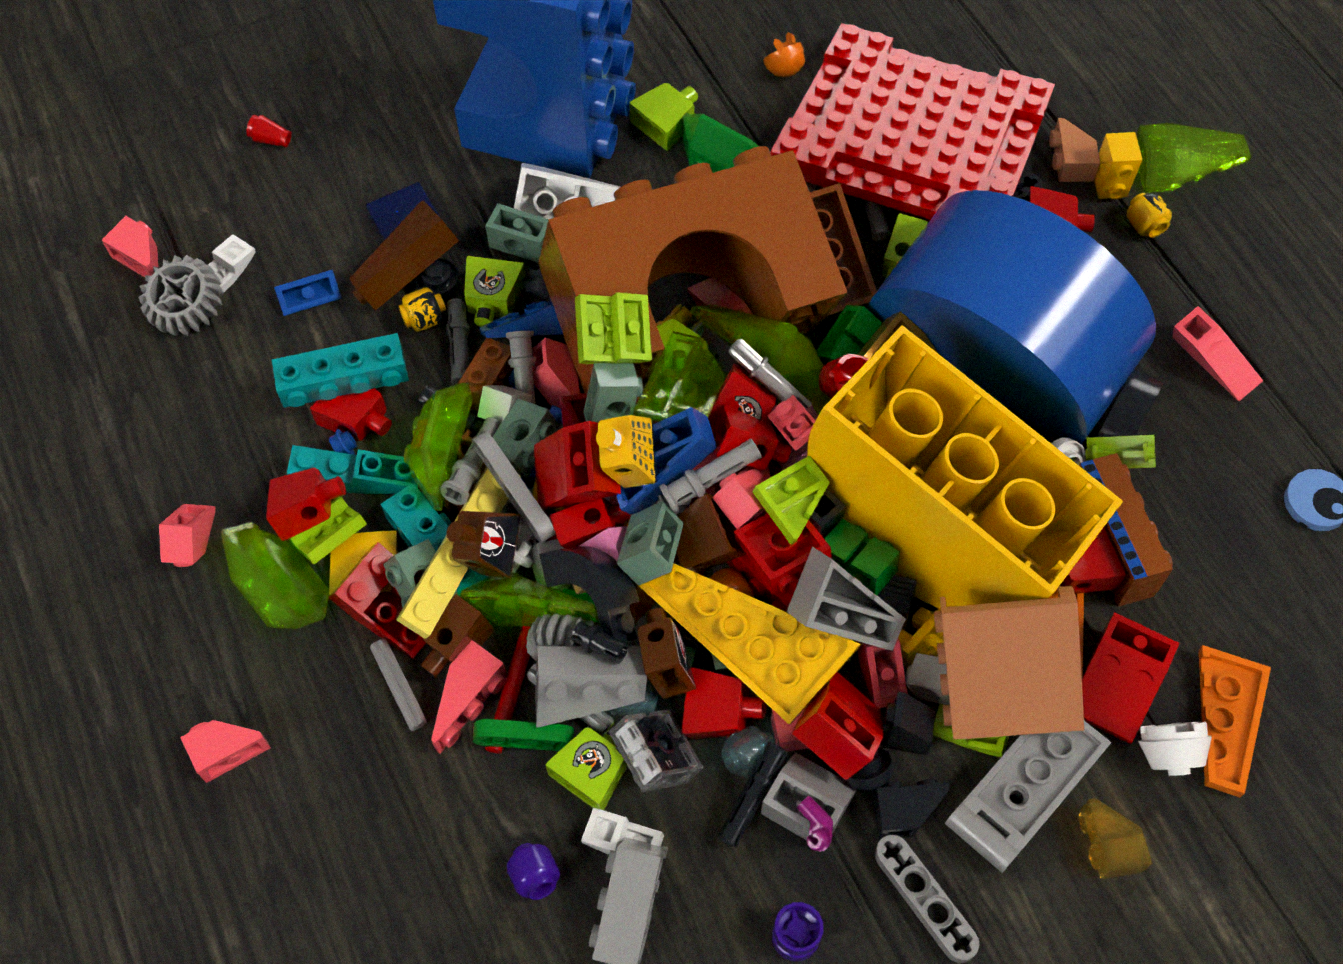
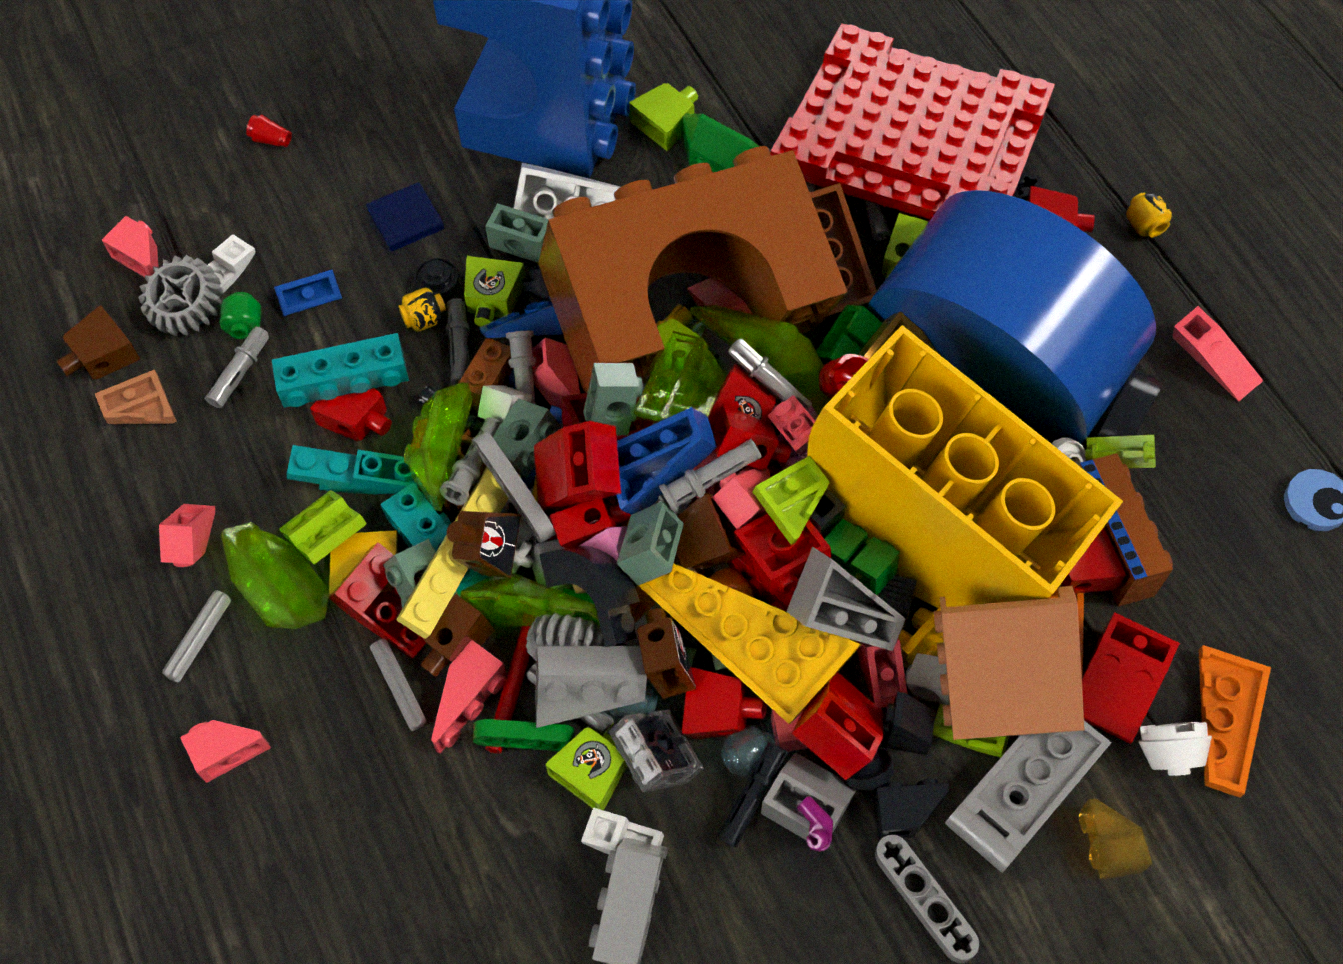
red torso [266,468,346,541] -> none
blue plate [329,429,357,455] -> none
reddish brown slope [349,200,459,311] -> none
dark purple head [506,843,560,900] -> none
black pin [571,621,629,664] -> none
lime slope [575,292,652,364] -> none
yellow torso [596,415,657,488] -> none
orange piece [763,32,805,77] -> none
dark purple wheel [772,902,824,961] -> none
nougat slope [1049,118,1100,182] -> none
yellow brick [1094,132,1142,199] -> none
clear neon green wedge [1136,123,1251,193] -> none
none -> reddish brown torso [56,305,140,380]
none -> nougat wing [95,369,177,424]
none -> light grey axle [162,590,231,682]
none -> light grey axle [204,326,269,409]
none -> green head [219,292,262,339]

